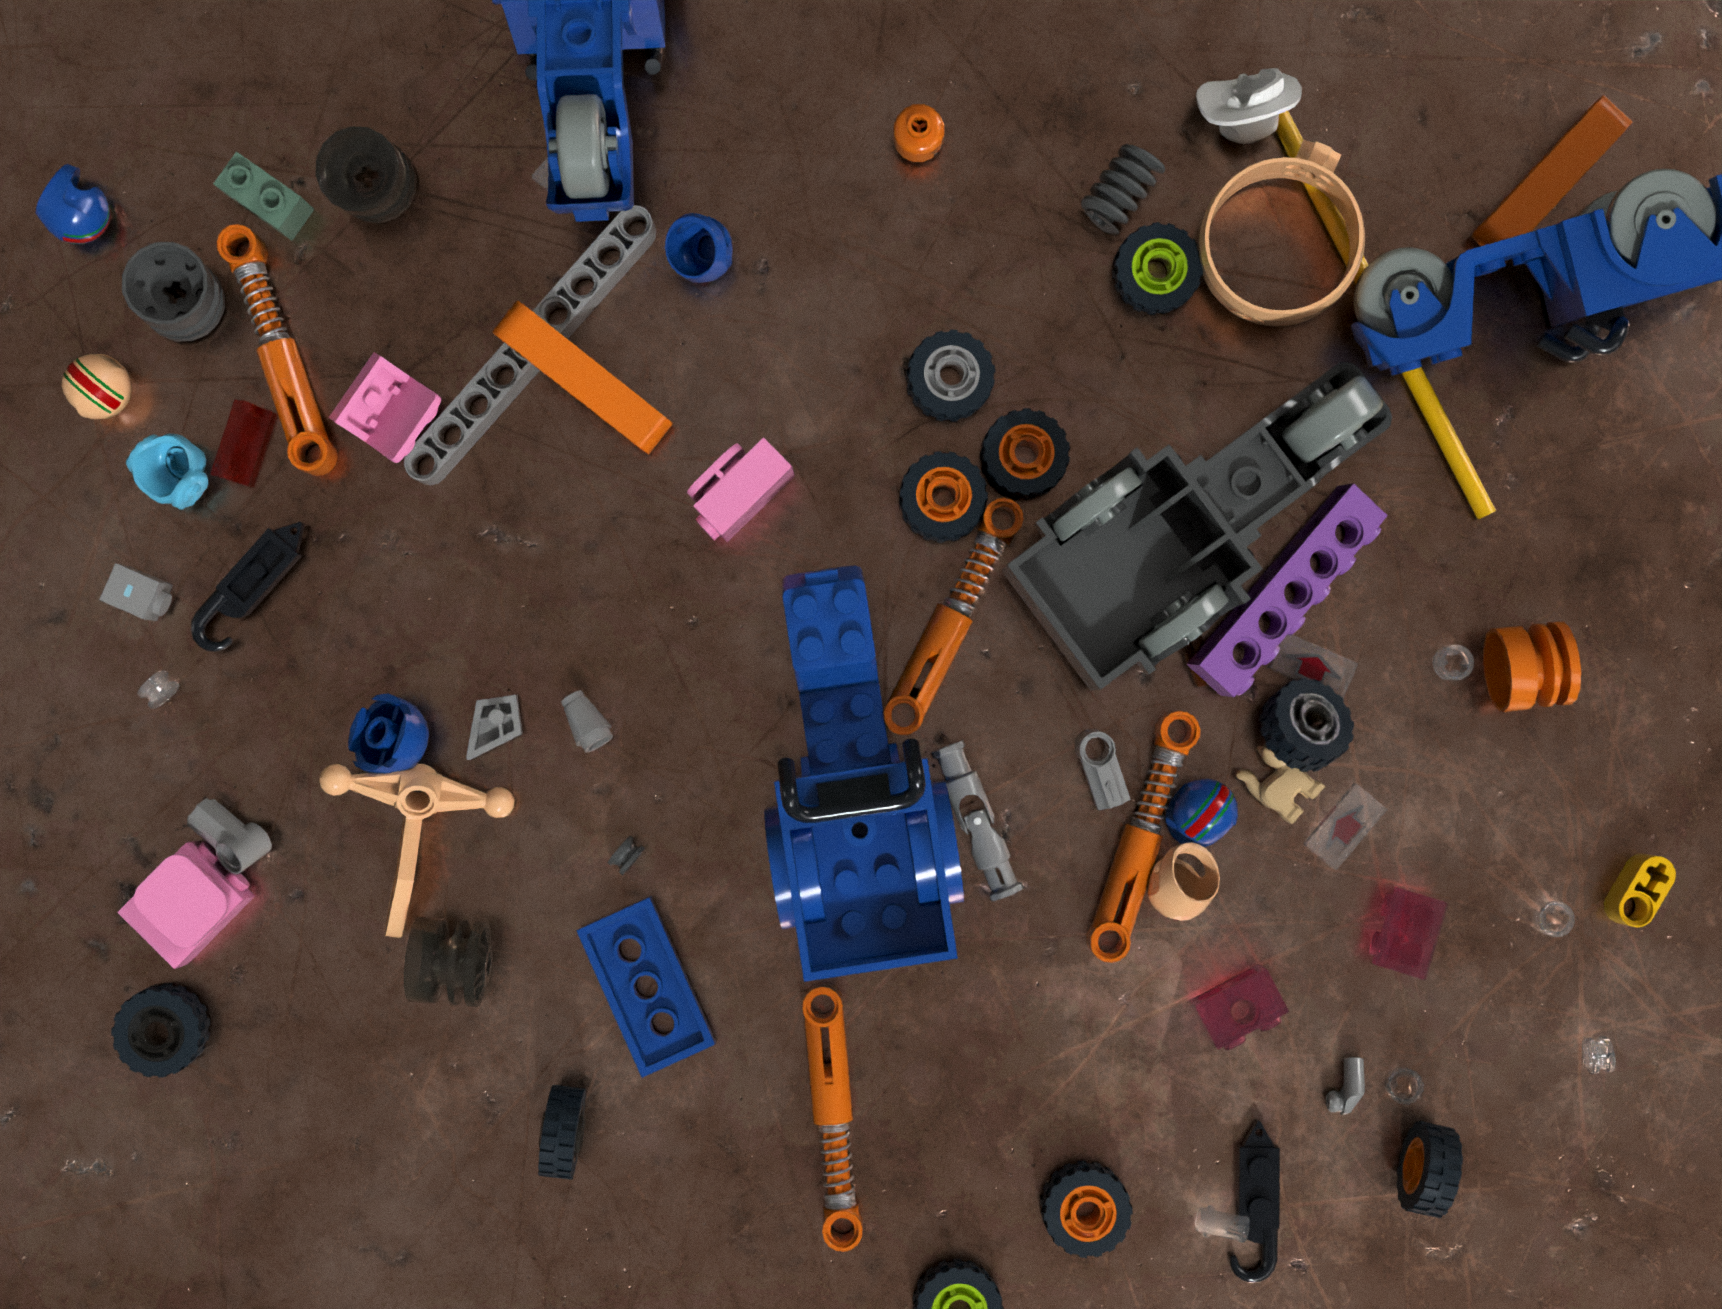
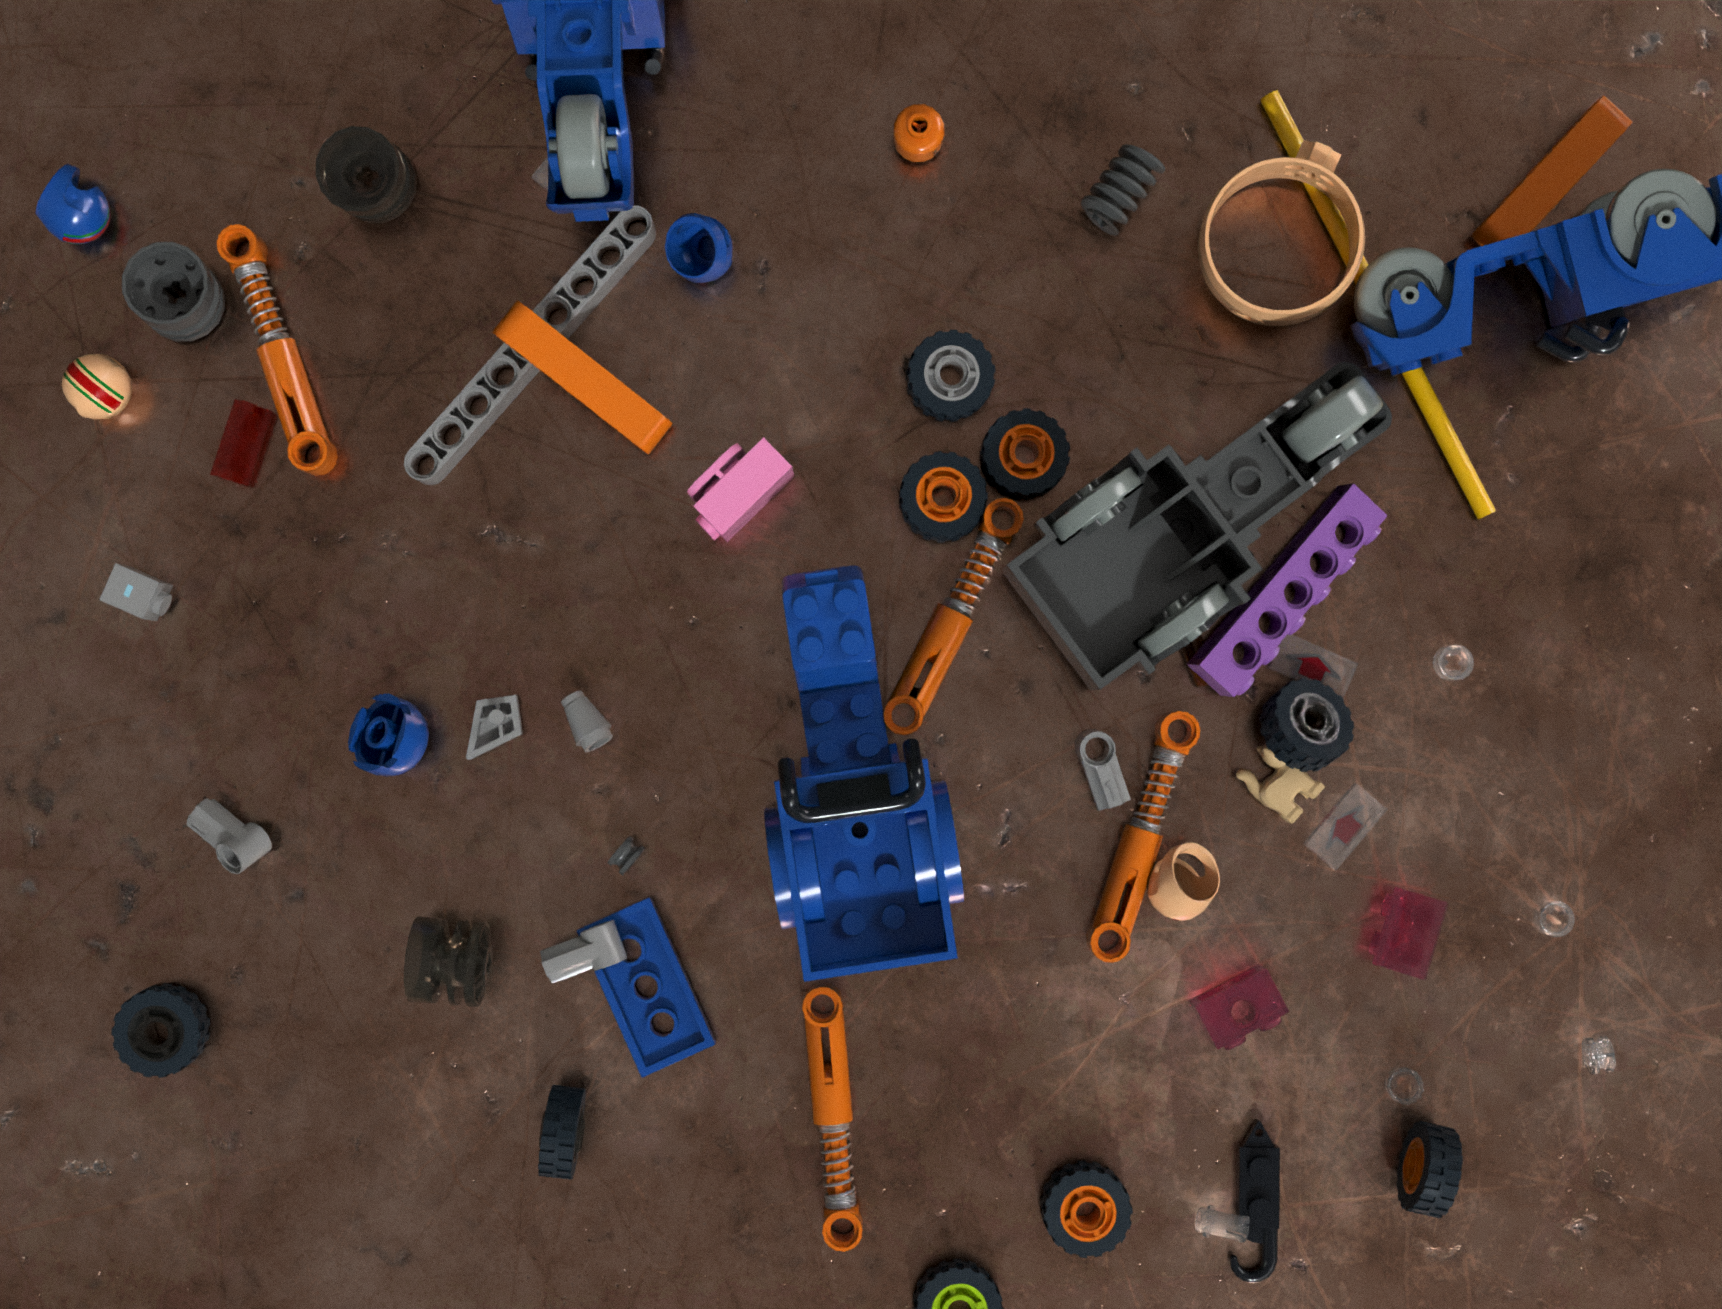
bright pink brick [117,840,255,969] -> none
medium azure hair [126,433,209,510] -> none
clear bush [137,670,179,709] -> none
black plate [190,522,304,652] -> none
sand green brick [213,151,315,241] -> none
light nougat piece [319,764,515,938] -> none
bright pink bracket [329,352,442,463] -> none
light grey piece [930,739,1024,901] -> none
black wheel [1112,222,1203,315] -> none
blue helmet [1166,778,1238,847] -> none
white hat [1196,68,1302,144] -> none
light grey arm [1326,1058,1365,1115] -> none
orange wheel [1483,621,1581,712] -> none
yellow beam [1604,854,1676,928] -> none
none -> light grey piece [540,920,628,984]

